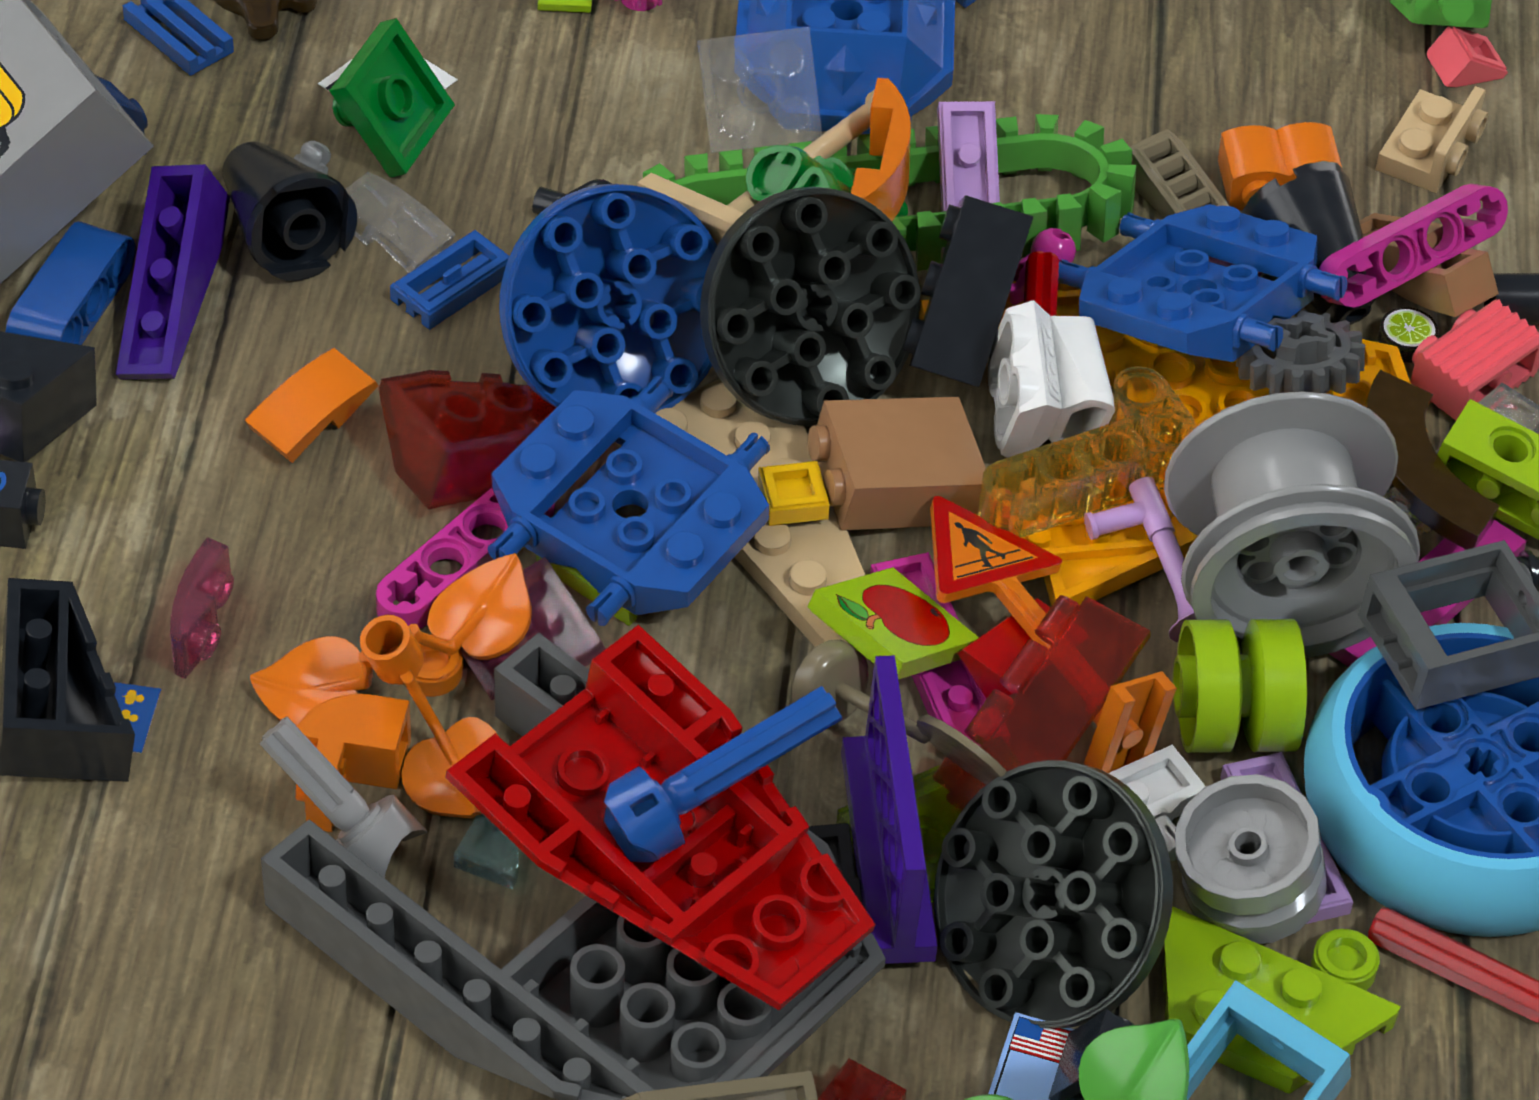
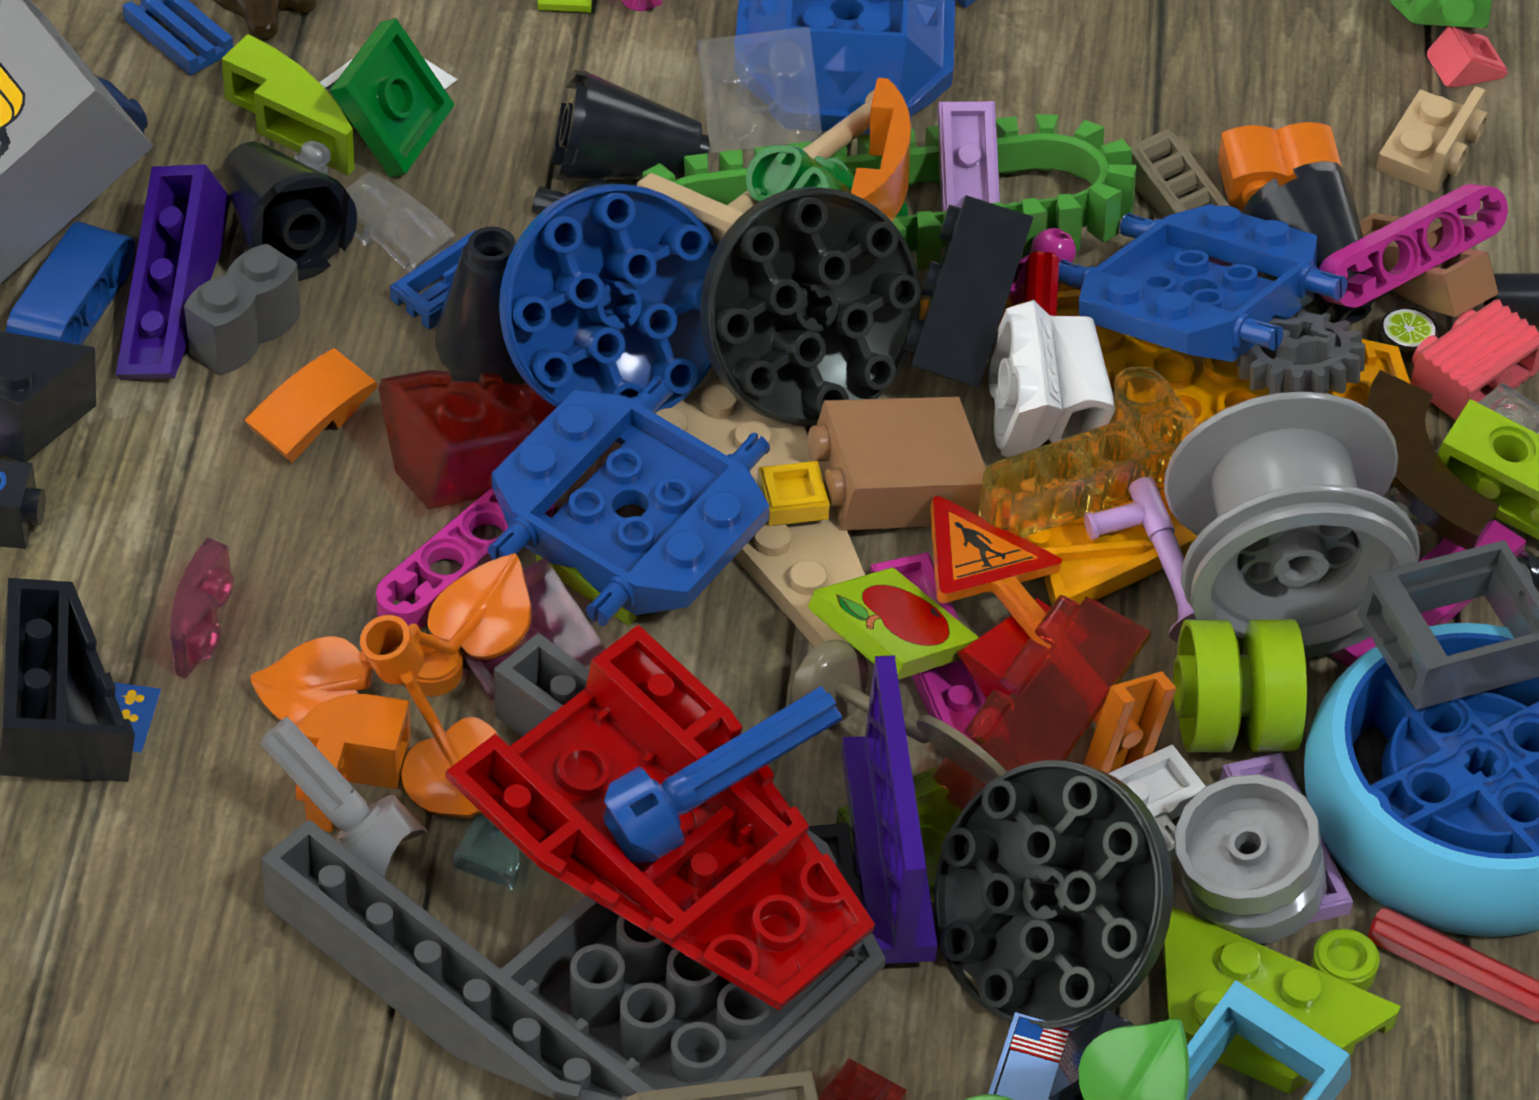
none -> dark grey brick [184,244,300,375]
none -> lime slope [222,34,355,176]
none -> black cone [435,226,525,387]
none -> black cone [552,70,710,182]

